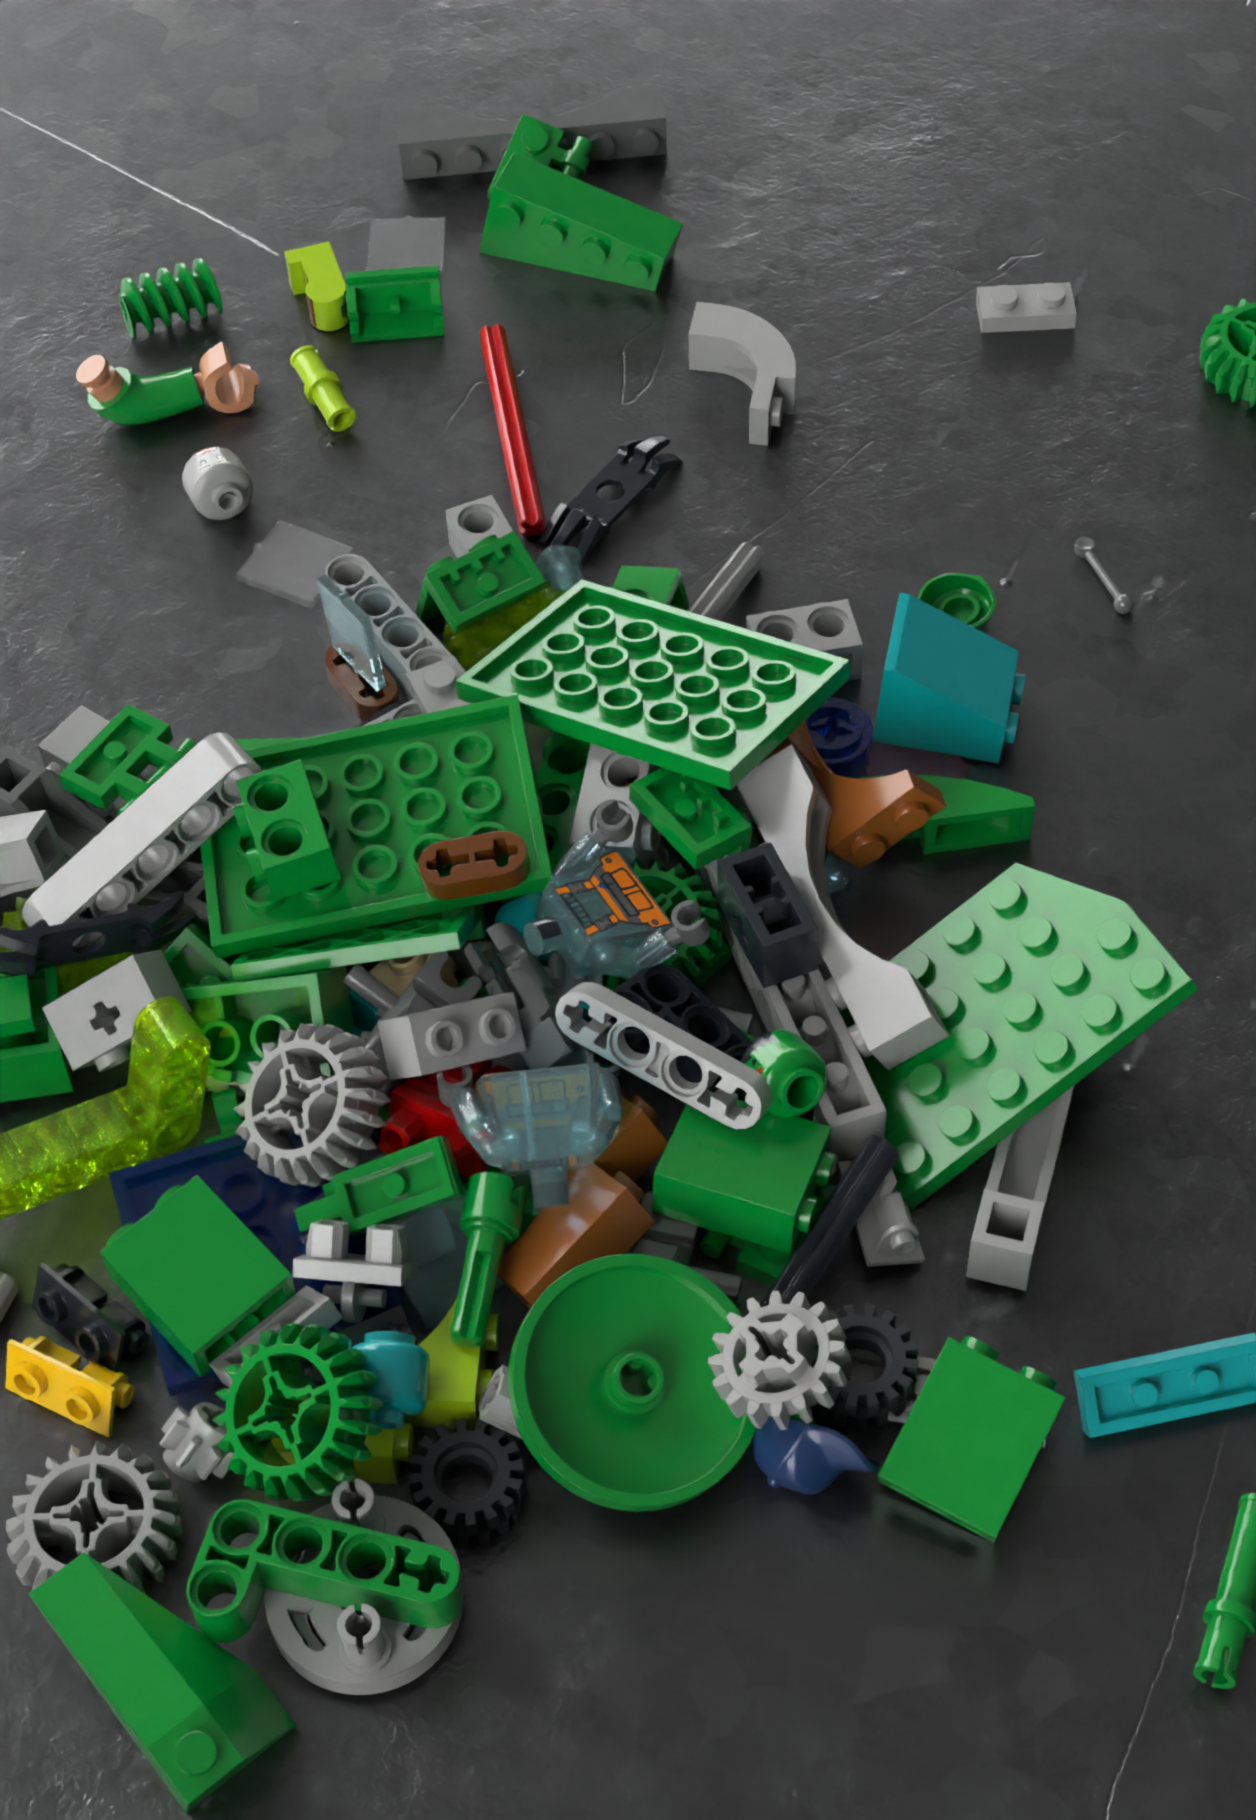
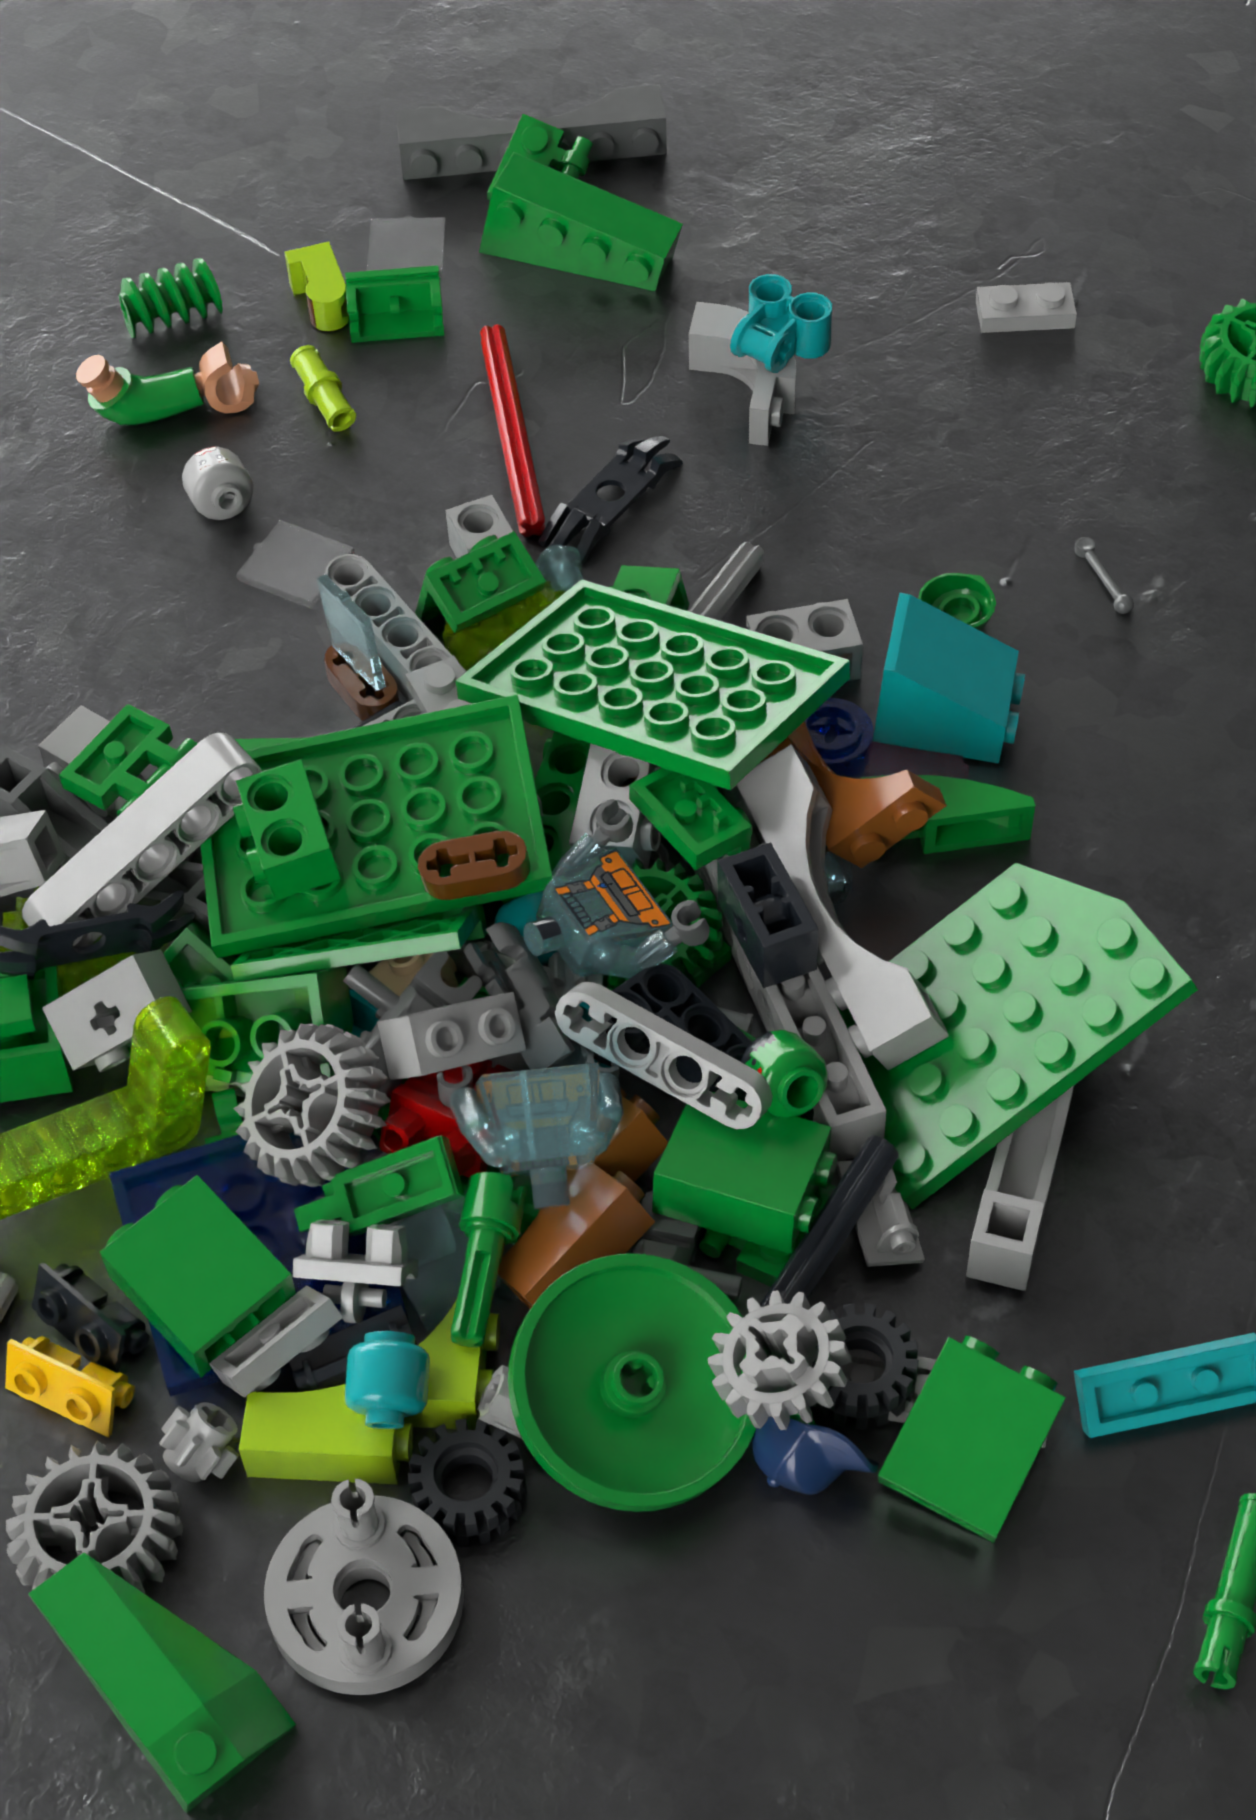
green beam [186,1499,465,1643] -> none
green gear [212,1323,386,1502] -> none
none -> teal piece [730,274,832,373]

